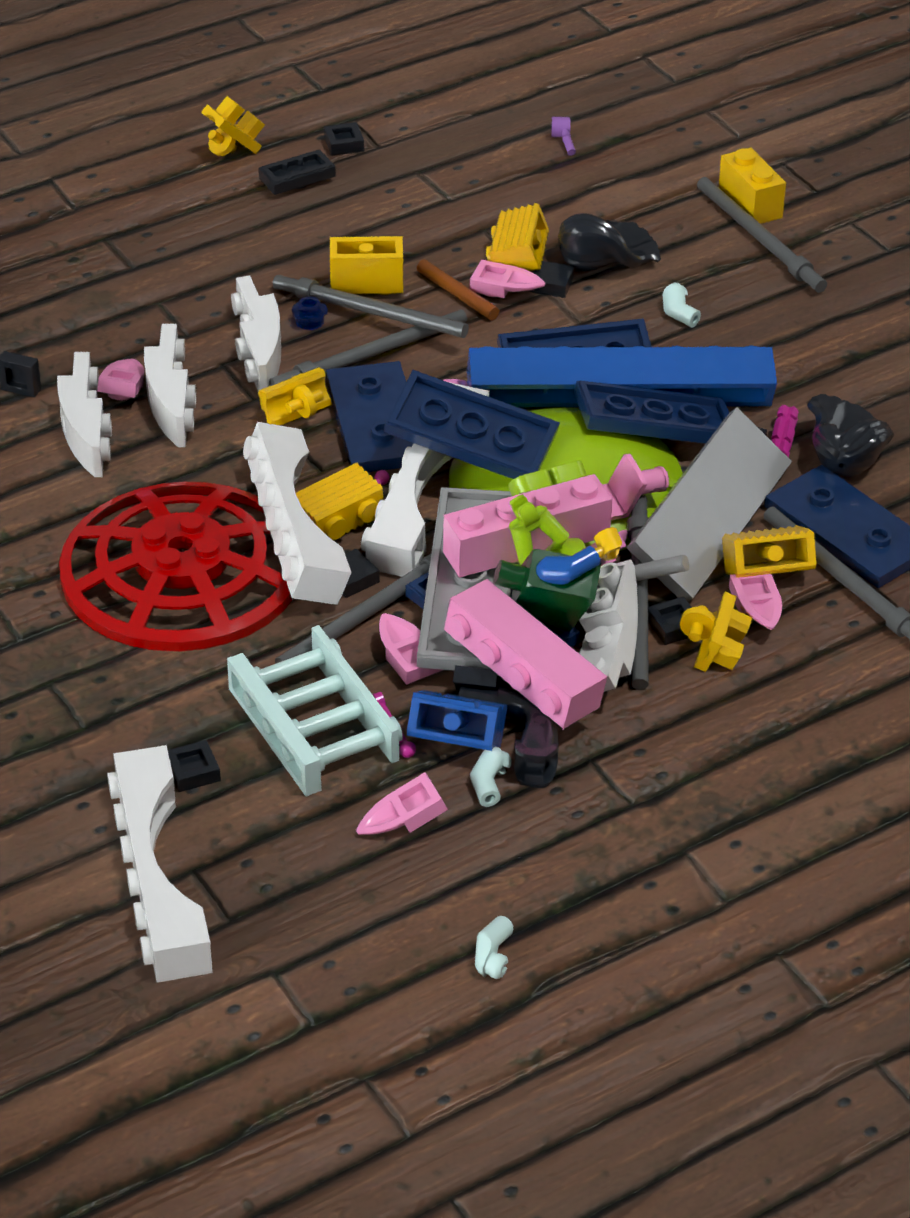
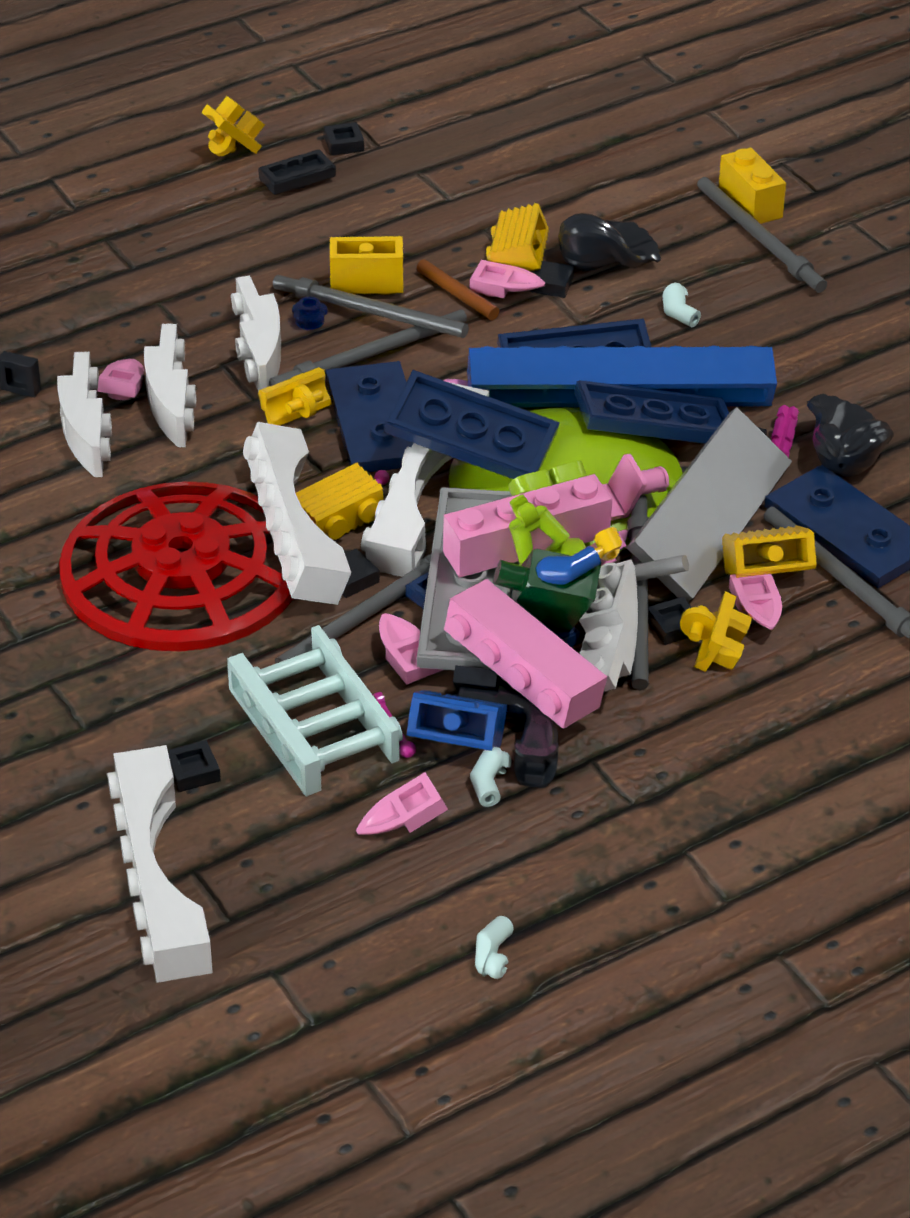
medium lavender hand [551,117,576,156] -> none

